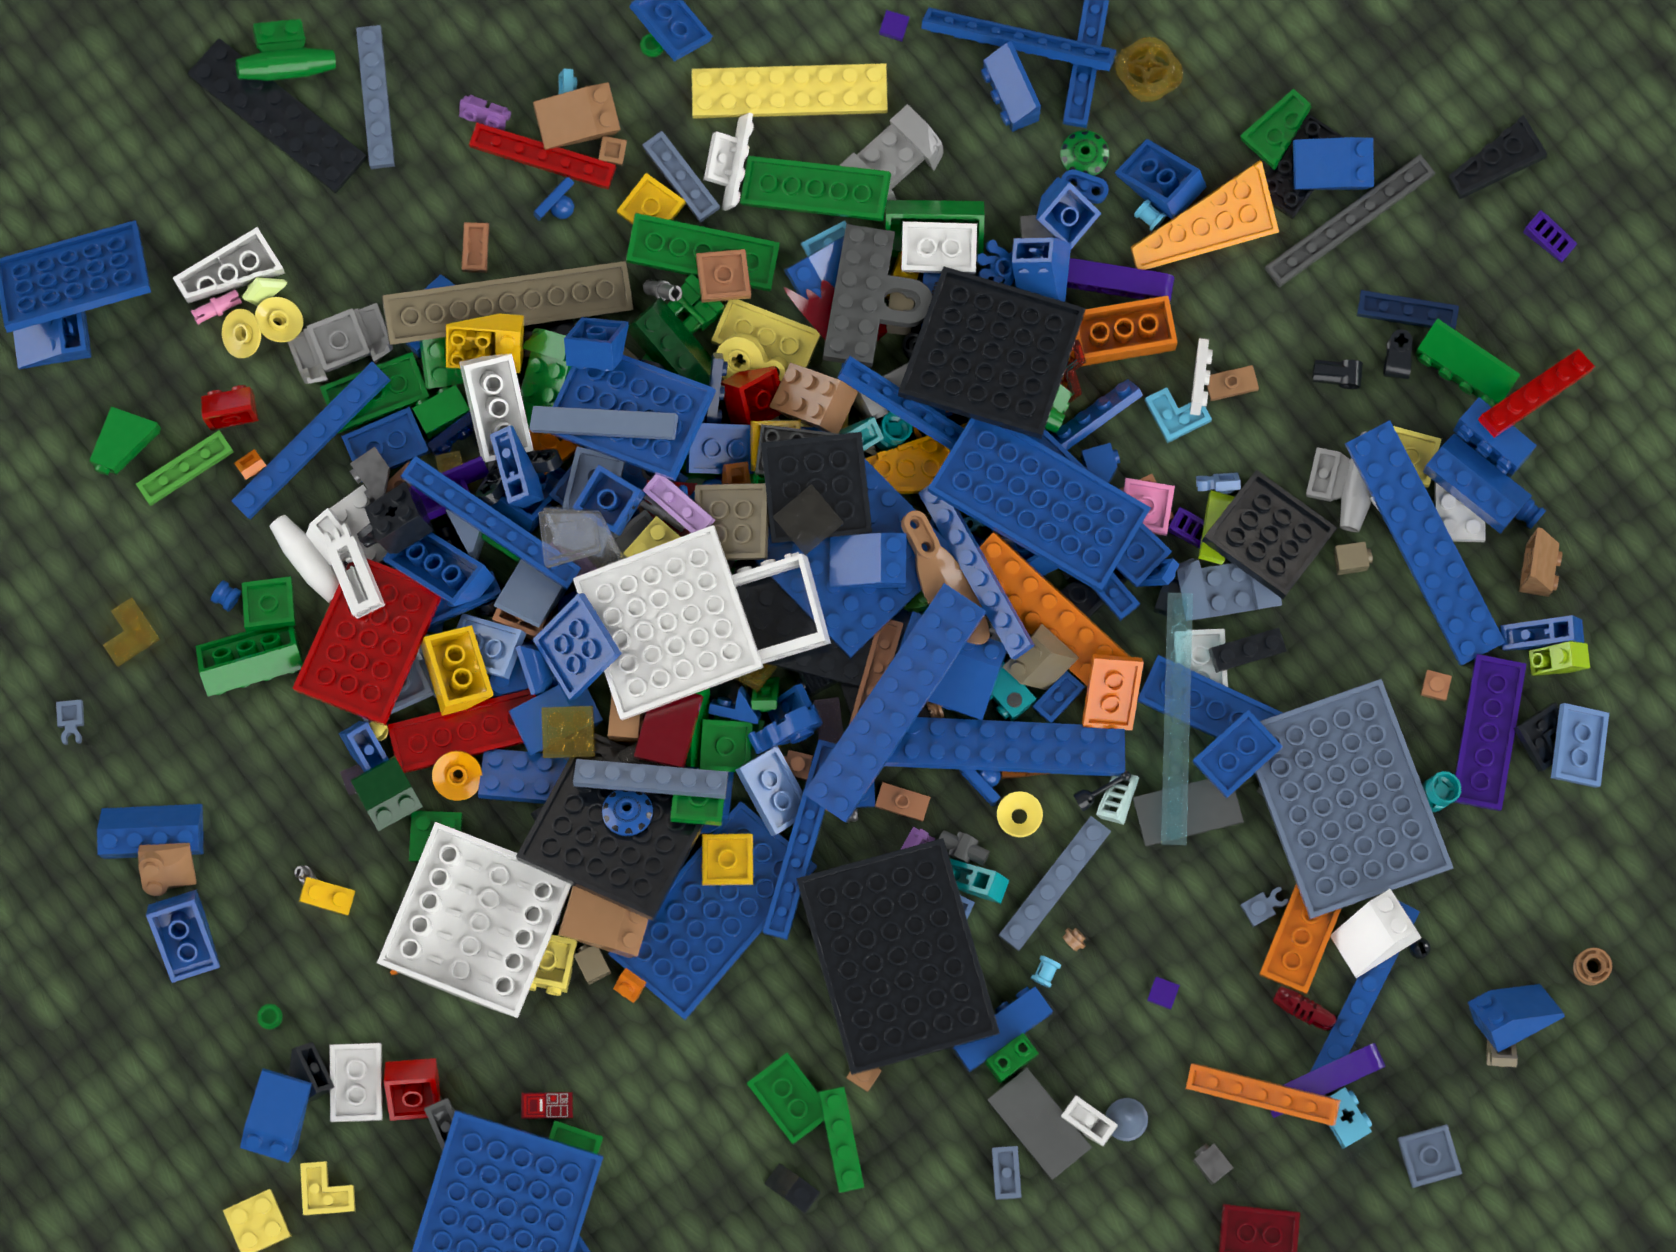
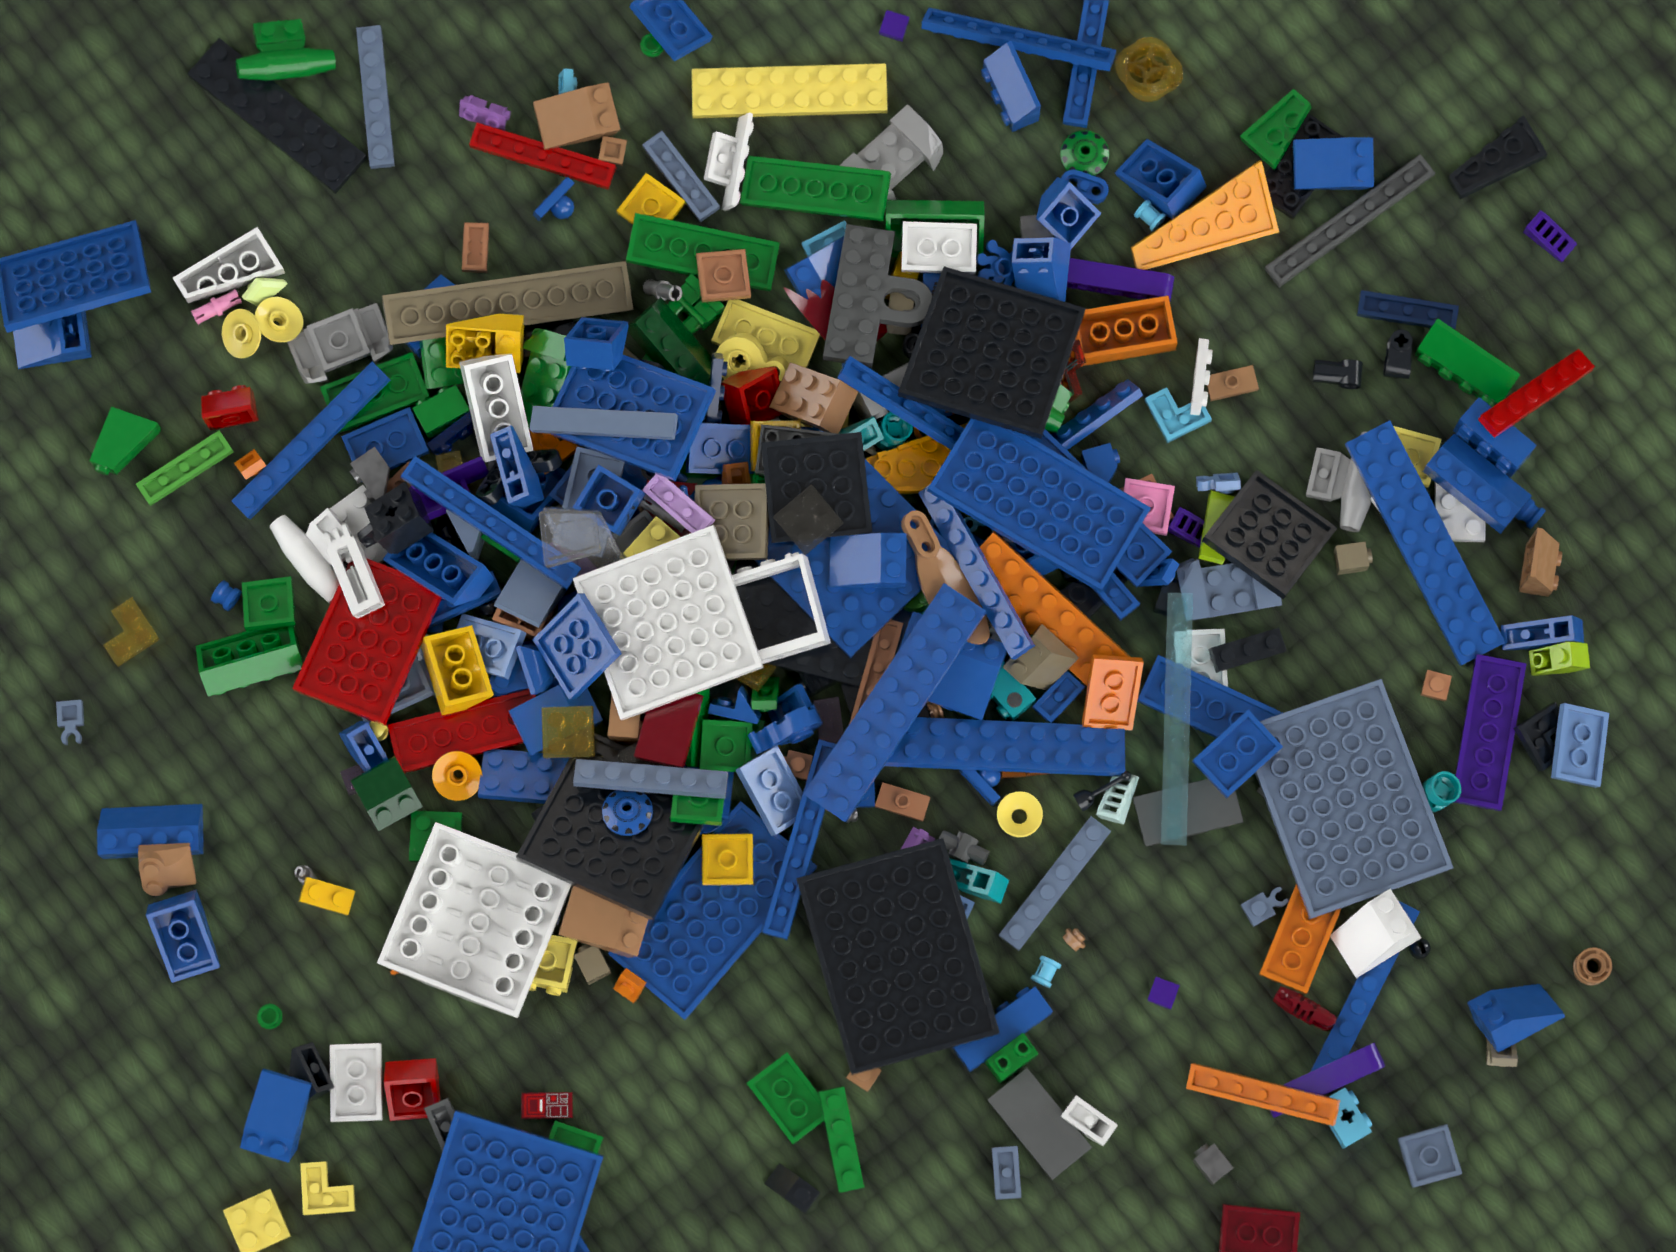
sand blue hat [1105,1098,1148,1141] -> none

